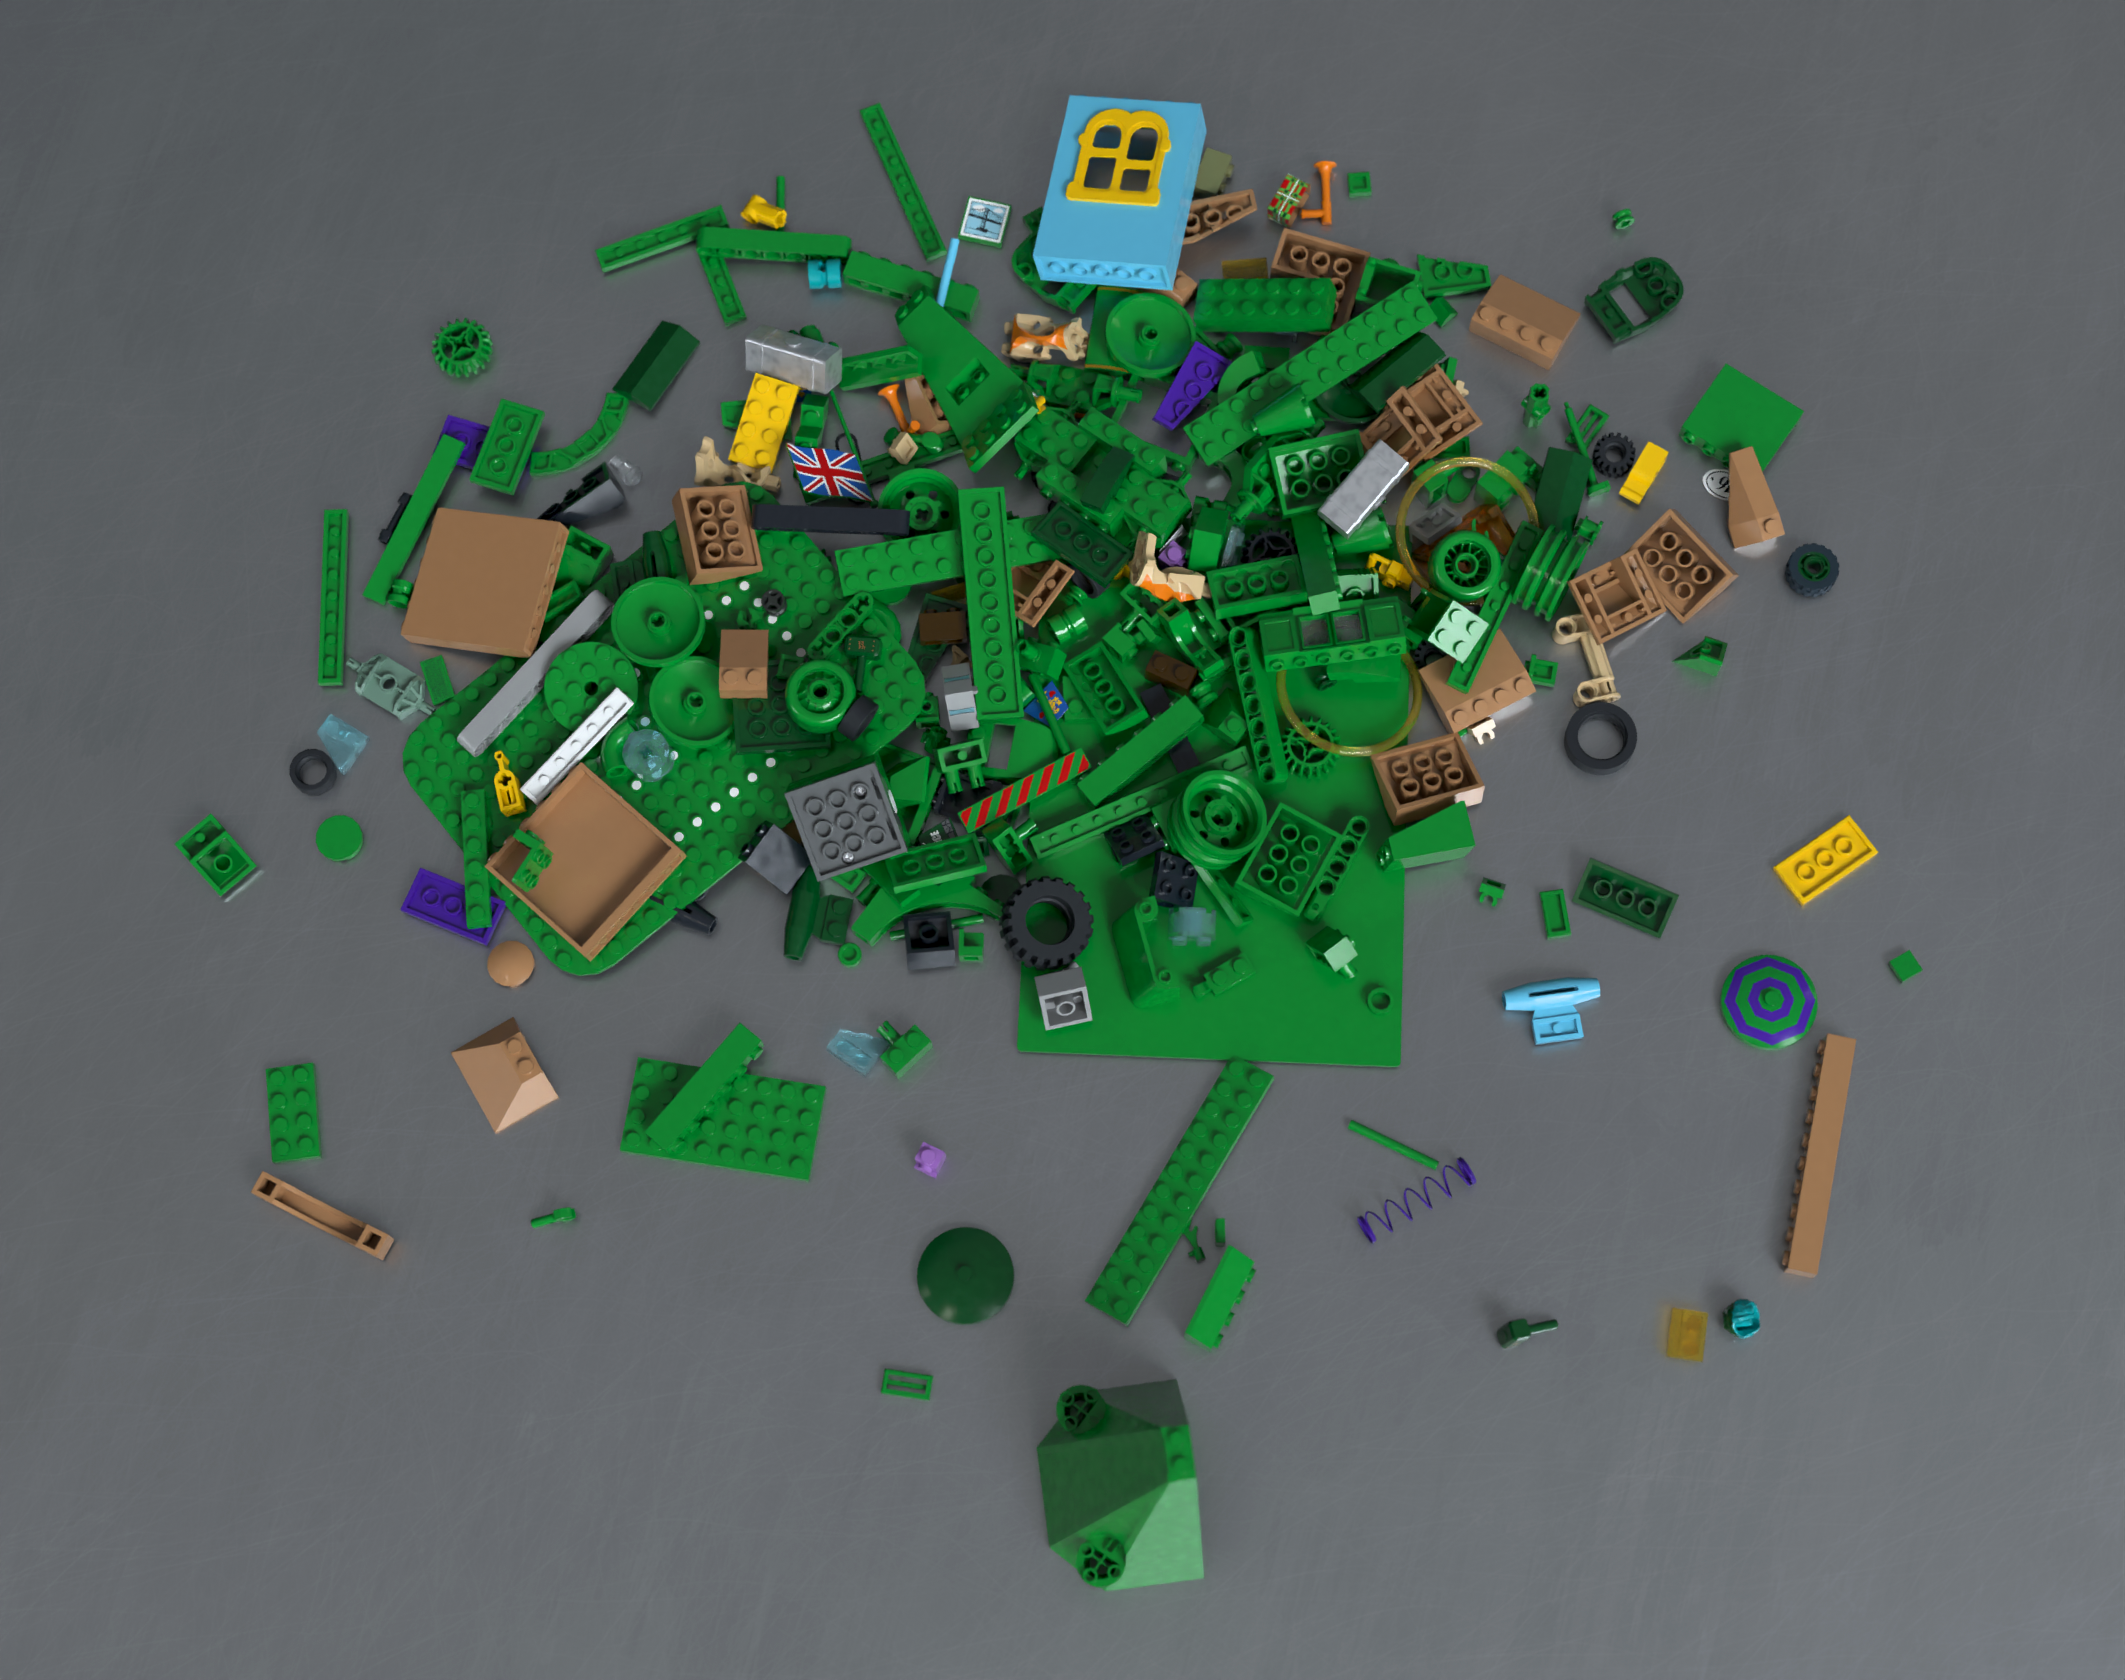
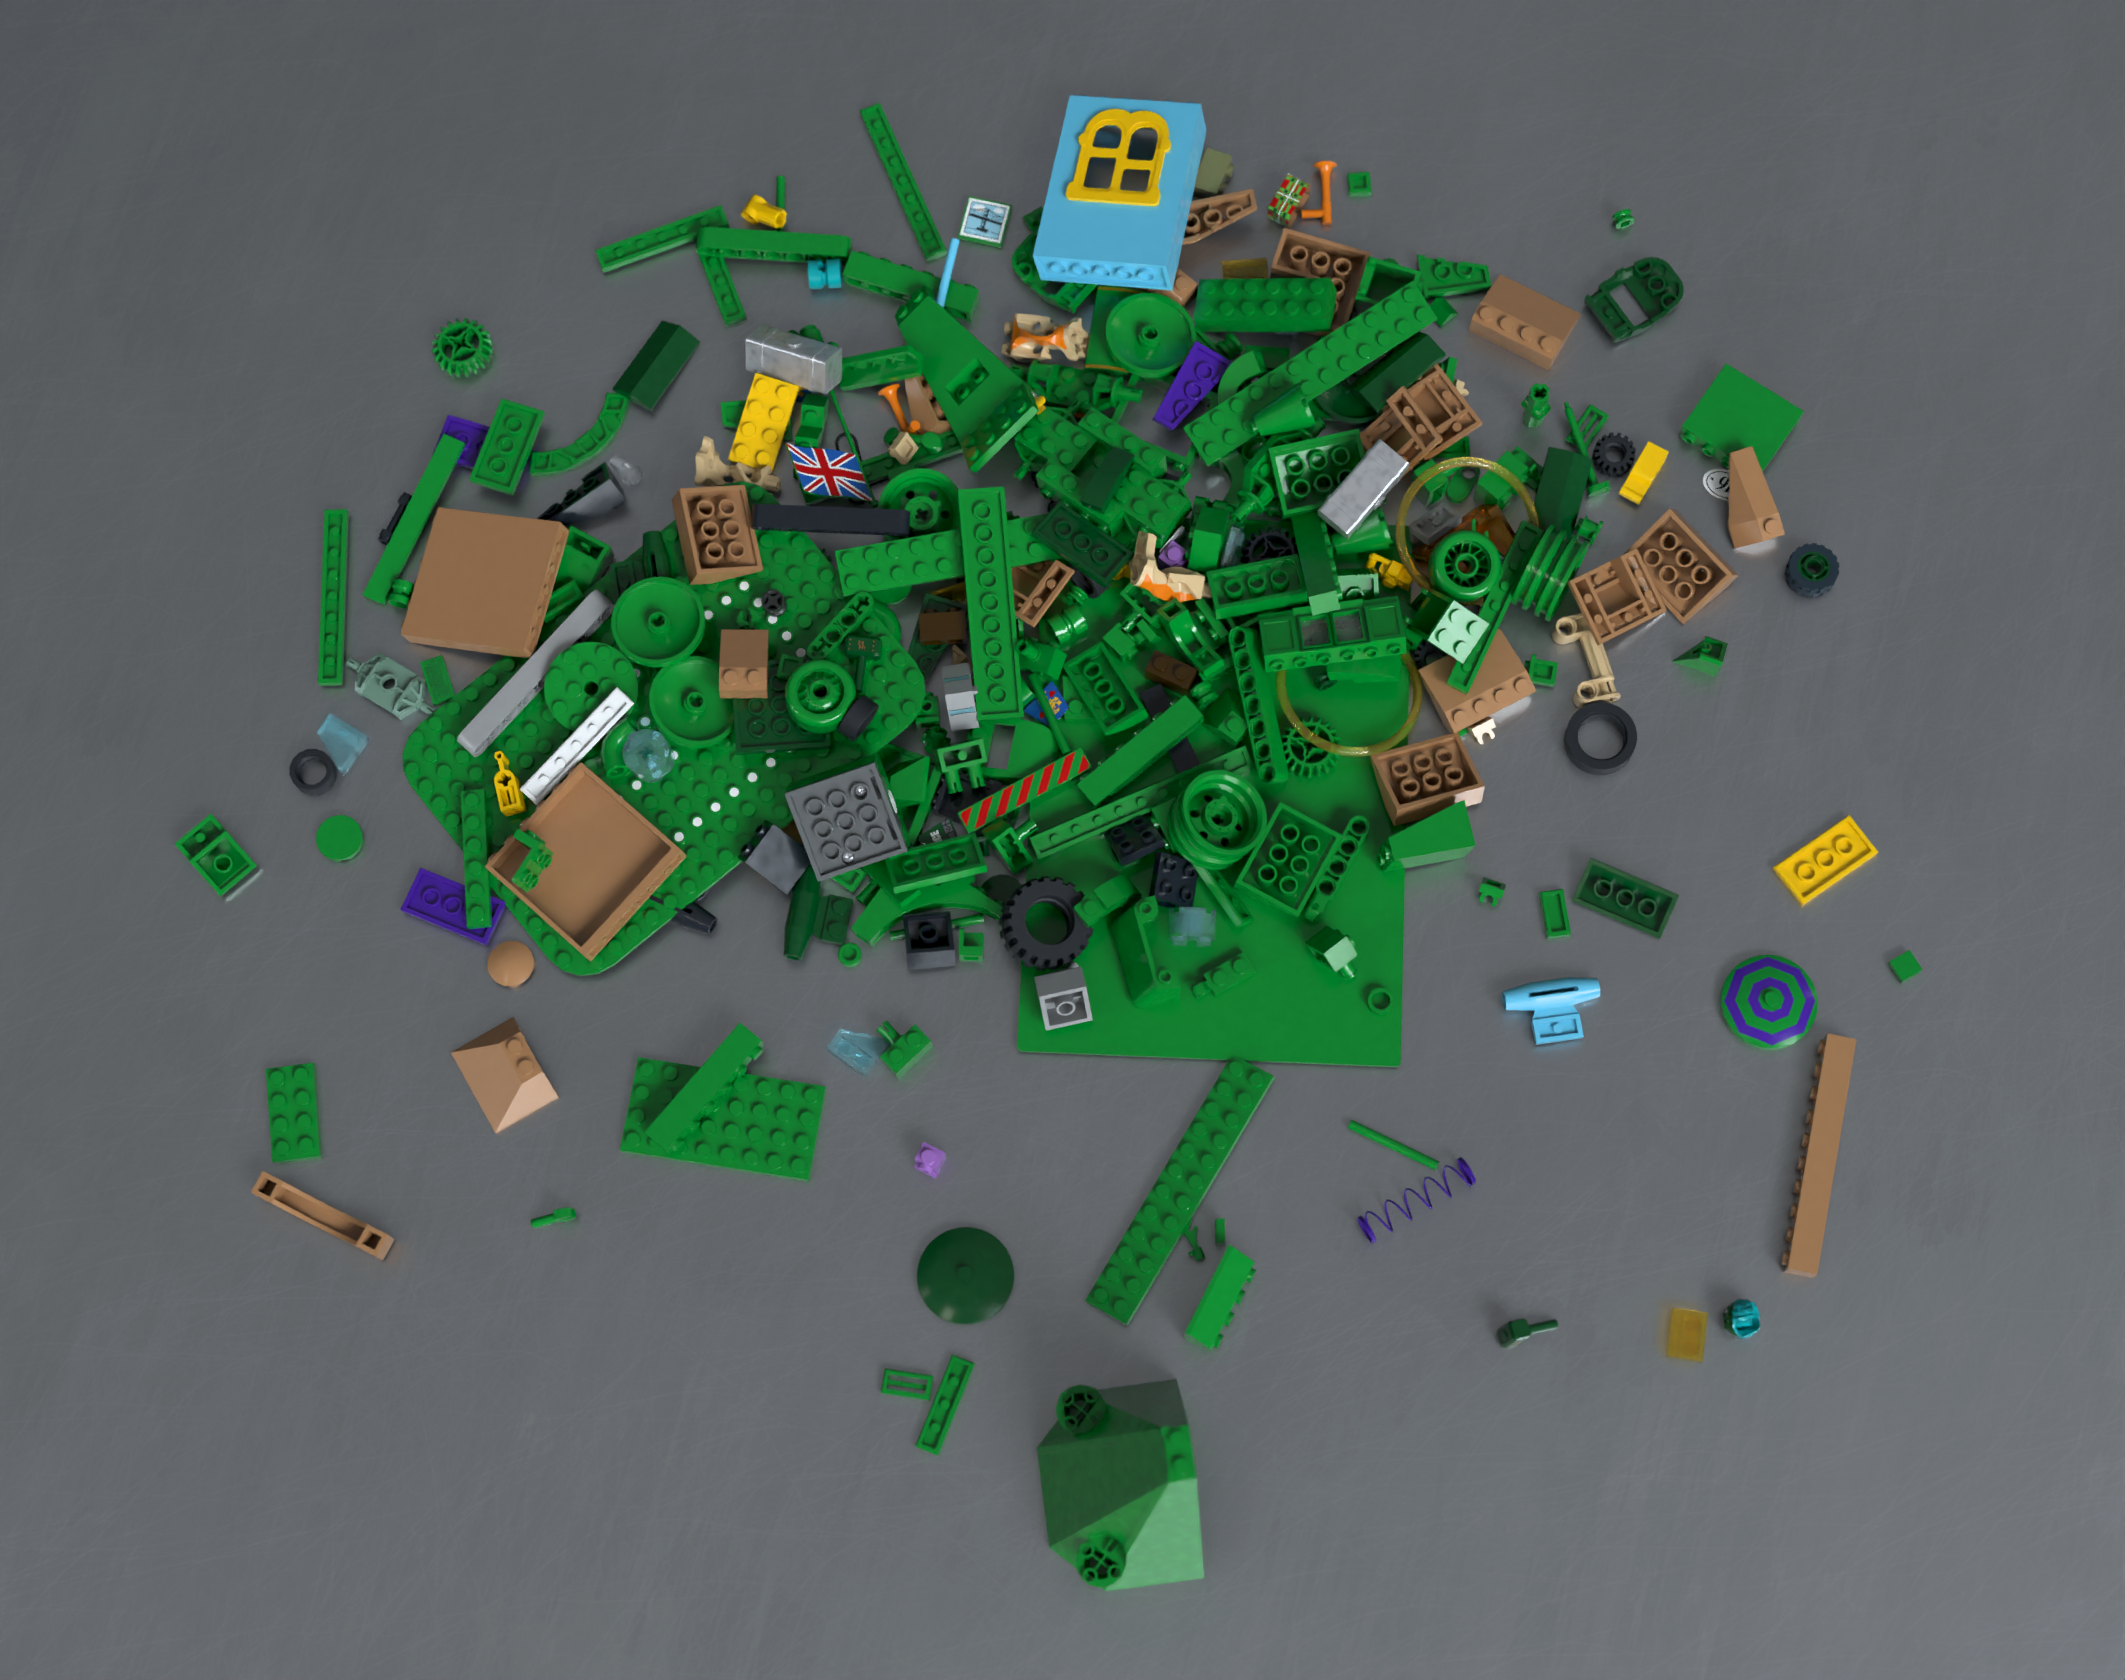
none -> green tile [915,1354,975,1456]
none -> green arch [1073,875,1142,928]

